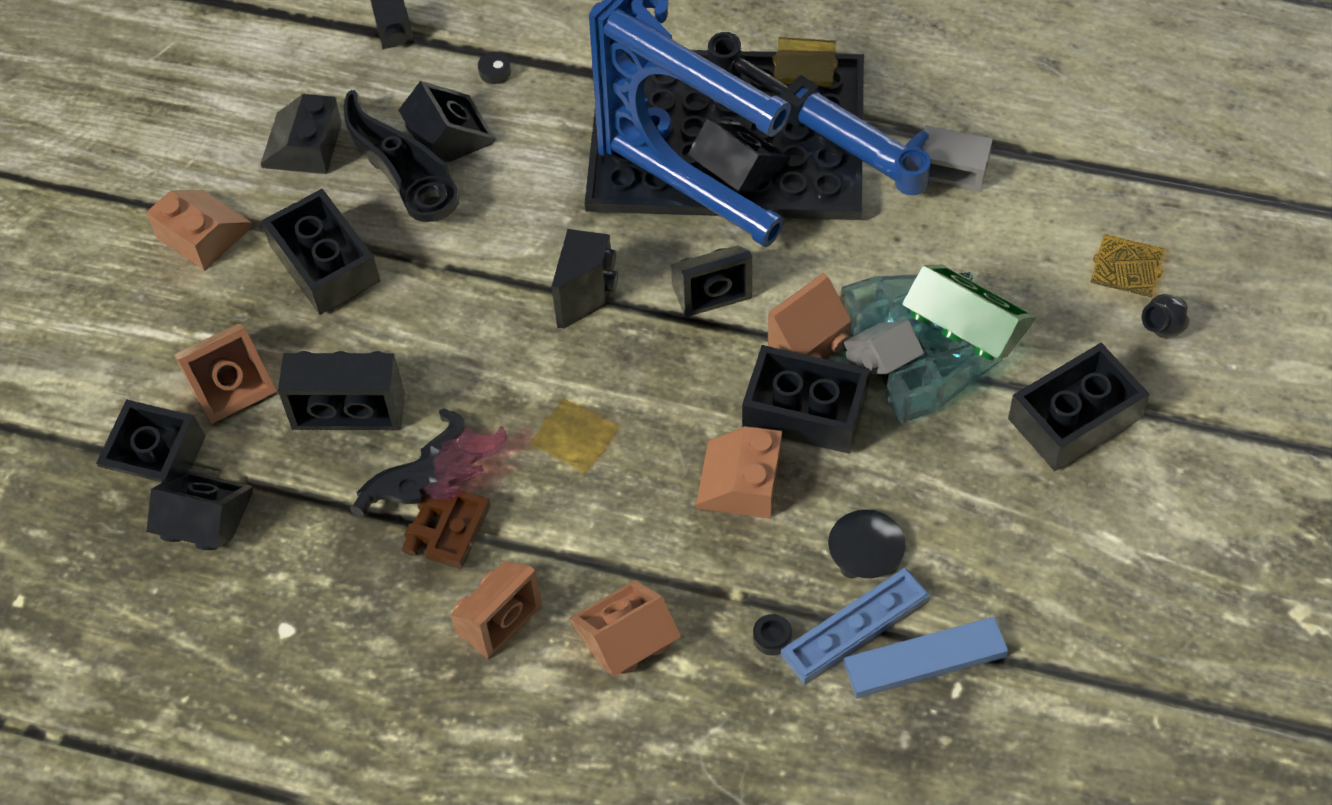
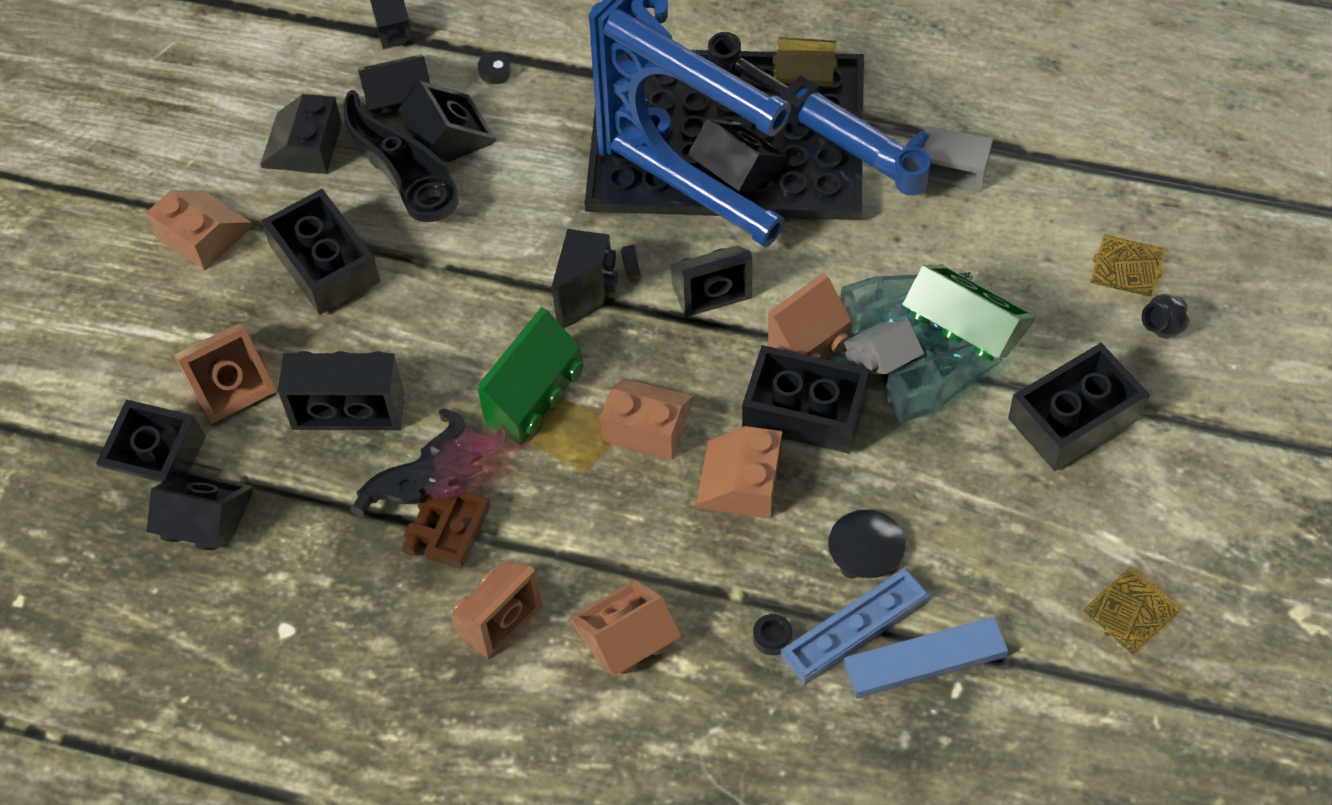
none -> black slope [358,54,430,114]
none -> green slope [477,307,584,445]
none -> nougat slope [599,379,694,460]
none -> black tile [621,244,642,281]
none -> clear yellow piece [1084,566,1180,654]

